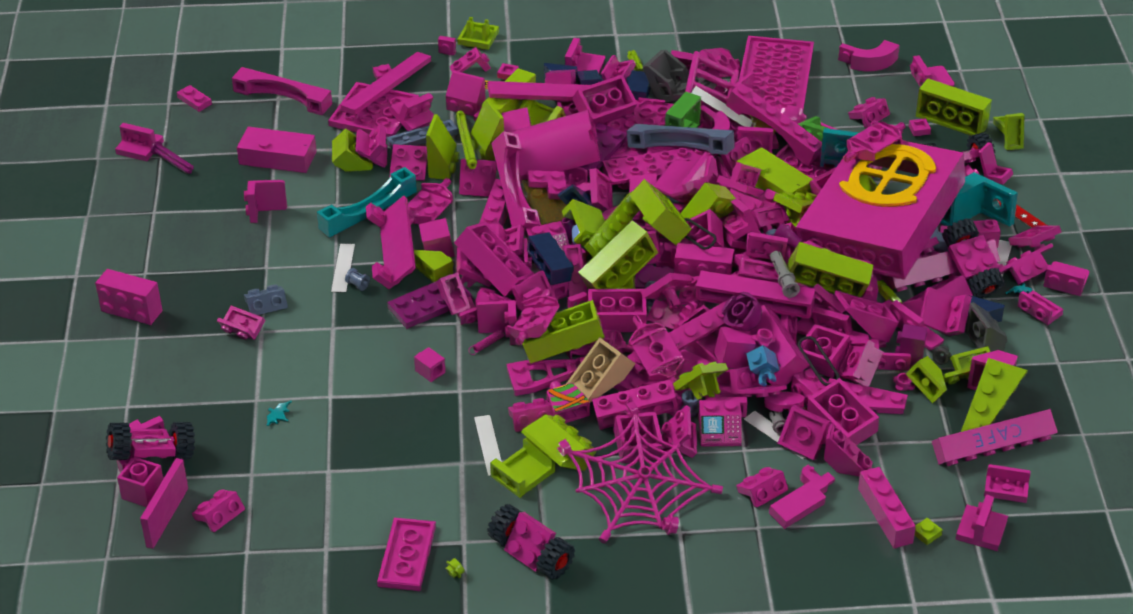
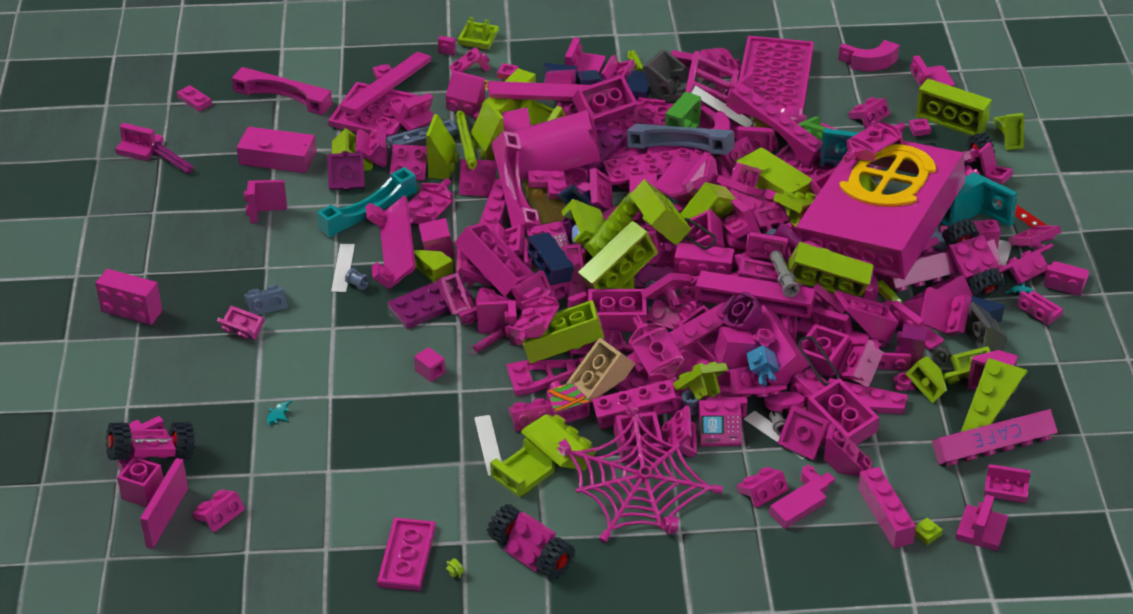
none -> magenta plate [327,151,365,190]

